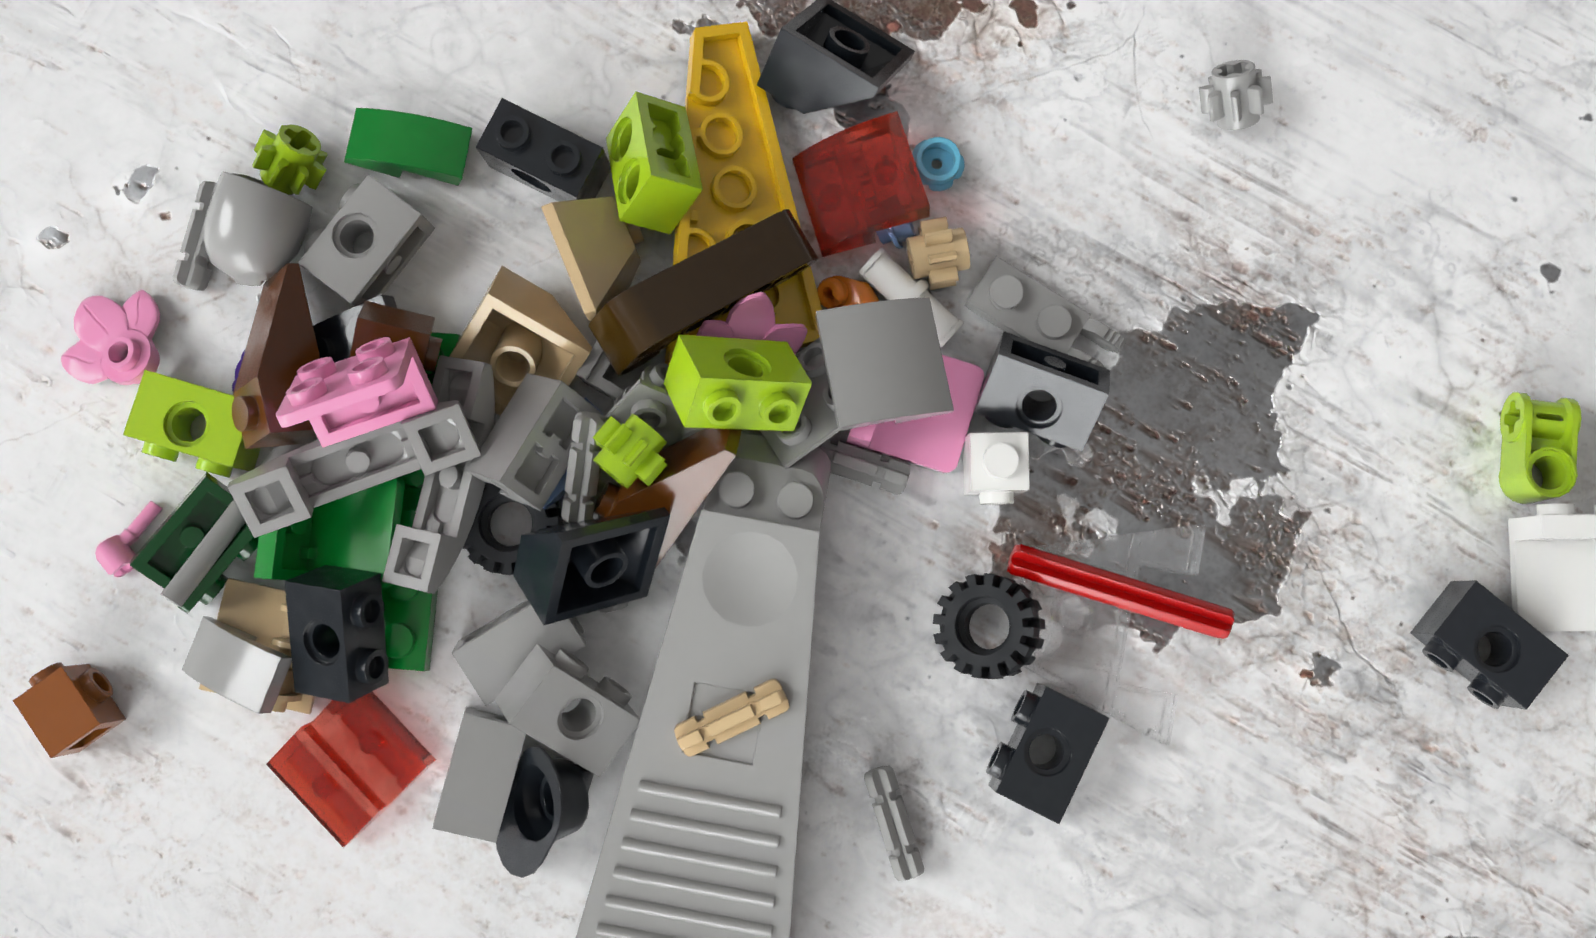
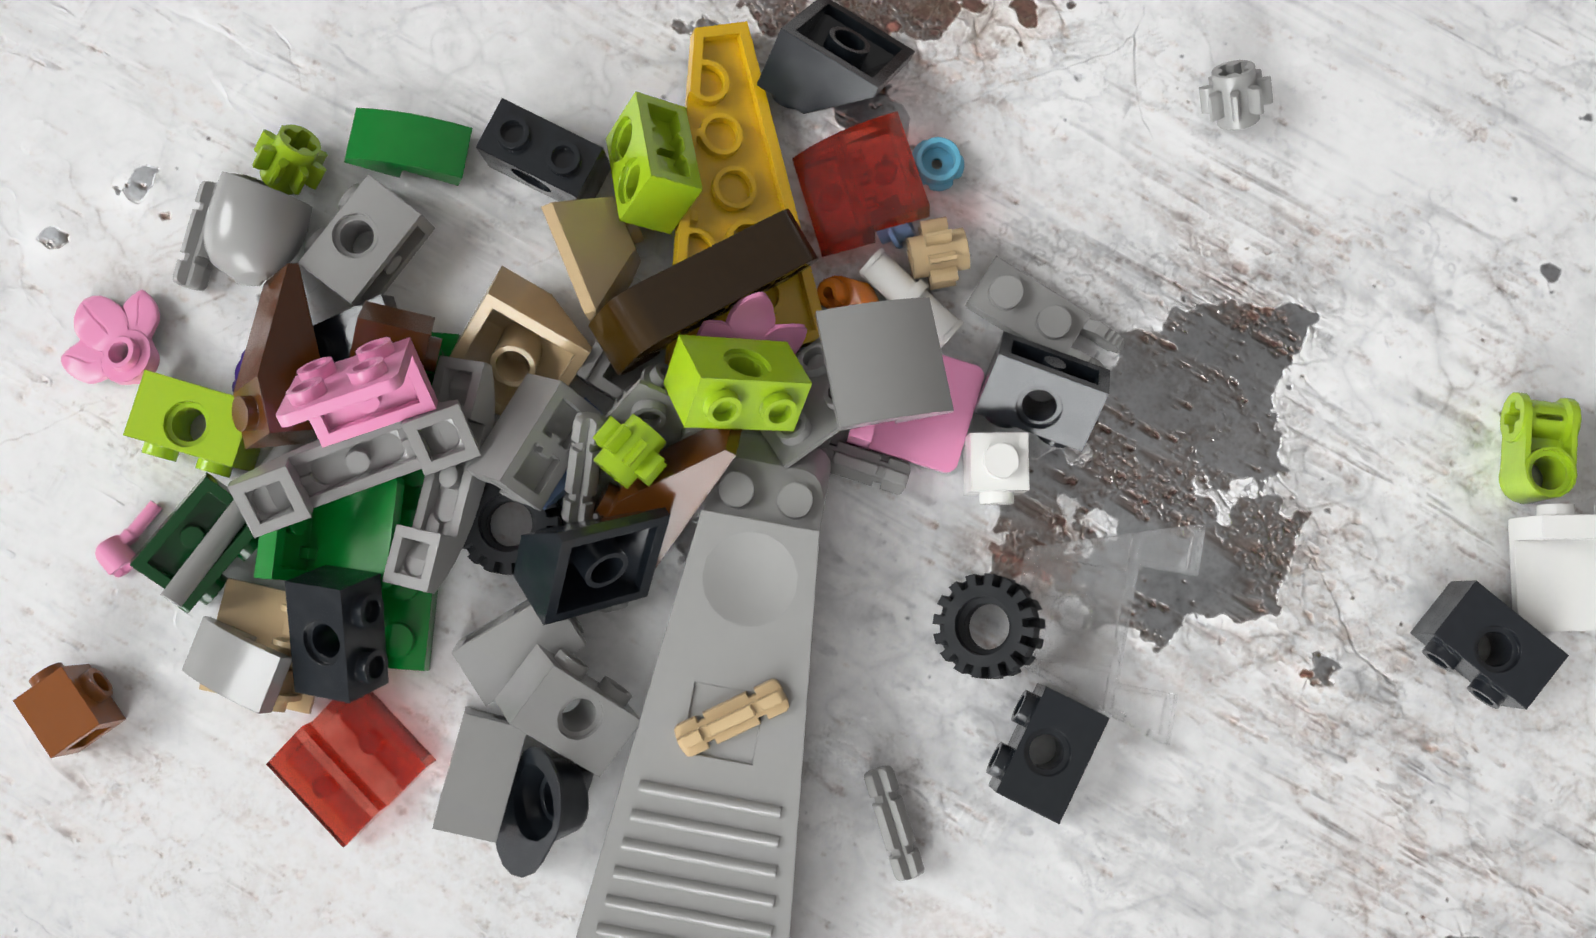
red axle [1007,544,1235,639] -> none

